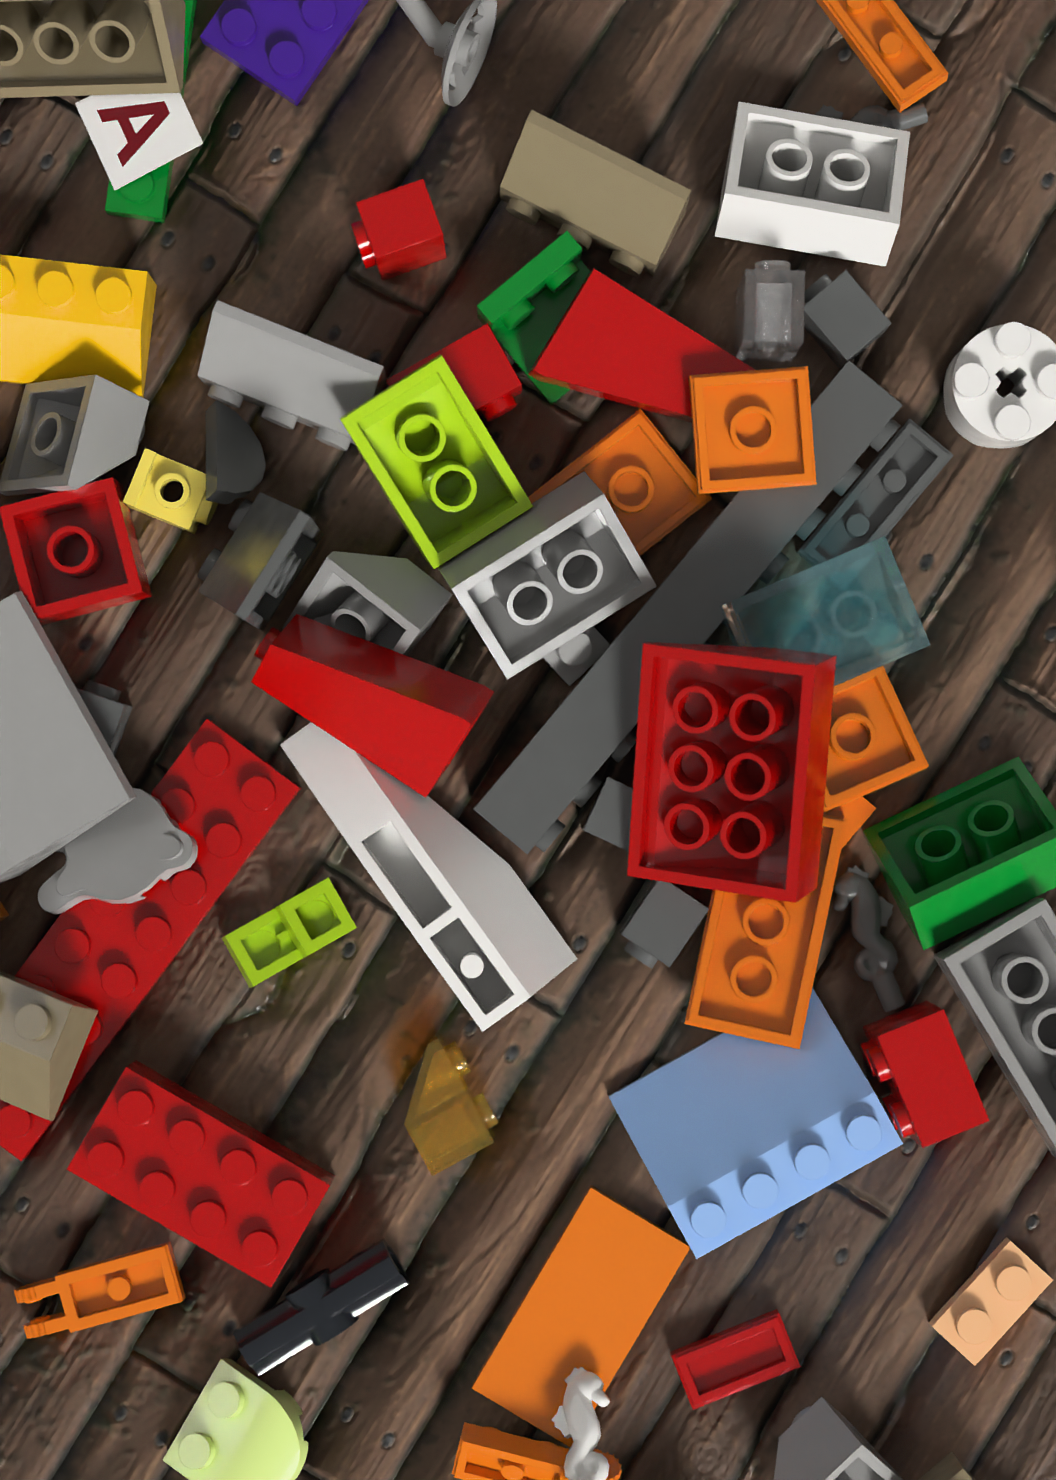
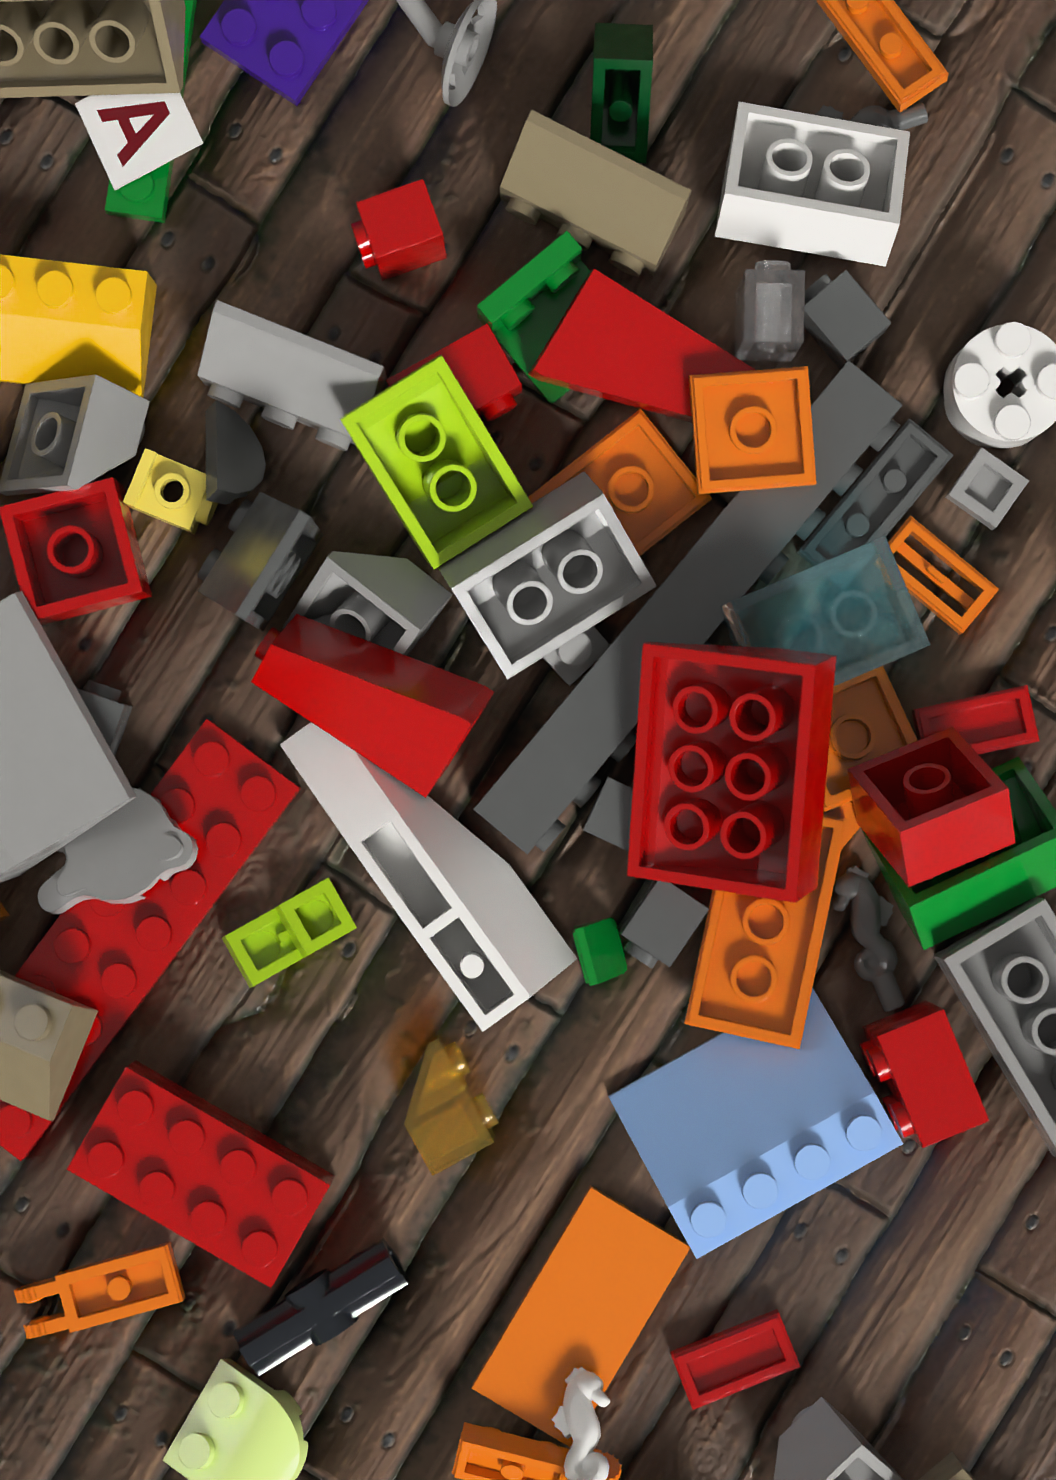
light nougat plate [929,1237,1053,1366] -> none
none -> green slope [571,917,627,986]
none -> dark green slope [590,23,653,163]
none -> red brick [847,727,1016,887]
none -> orange tile [871,515,999,635]
none -> red tile [912,685,1040,755]
none -> light grey plate [945,447,1029,530]

